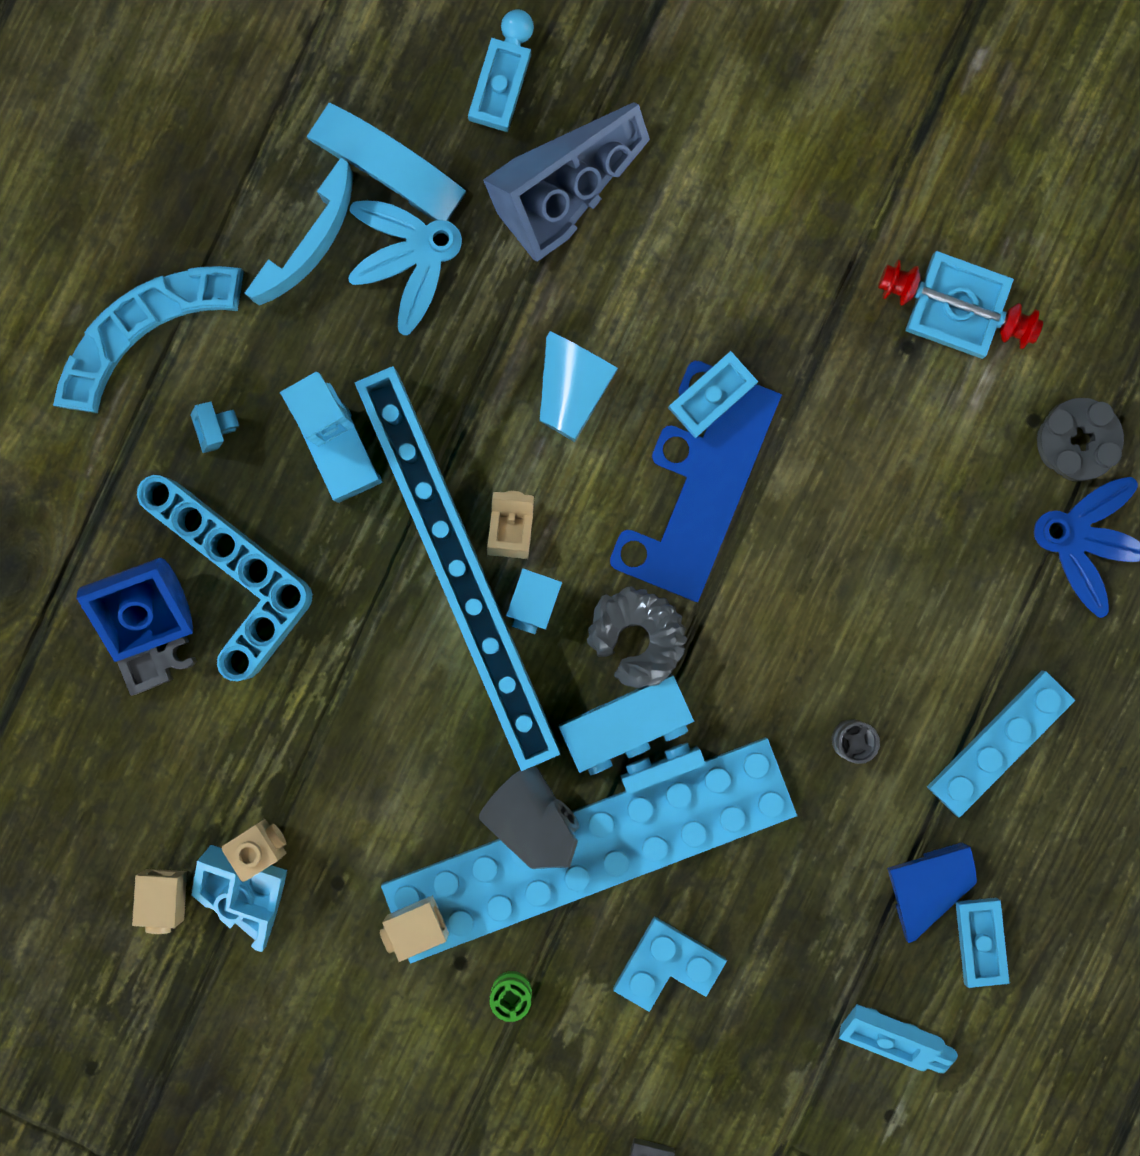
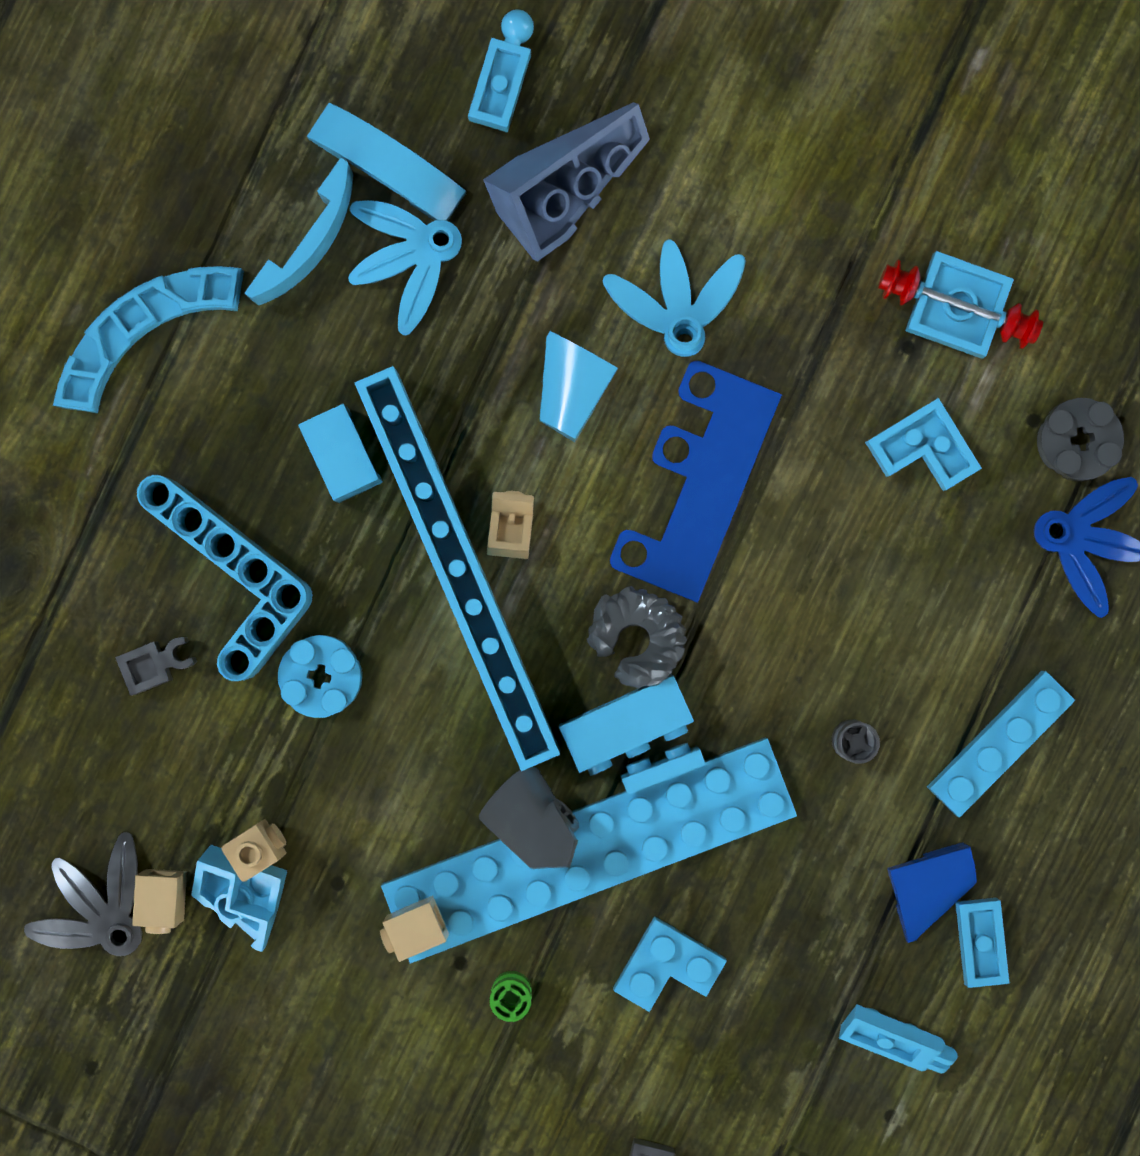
blue brick [77,558,193,662] -> none
medium azure tile [190,402,239,453] -> none
medium azure panel [280,372,355,447] -> none
medium azure brick [506,569,562,634] -> none
medium azure plate [668,351,758,438] -> none
none -> flat silver plant [24,832,142,956]
none -> medium azure plate [278,635,362,718]
none -> medium azure plant [603,239,746,357]
none -> medium azure plate [865,398,982,491]

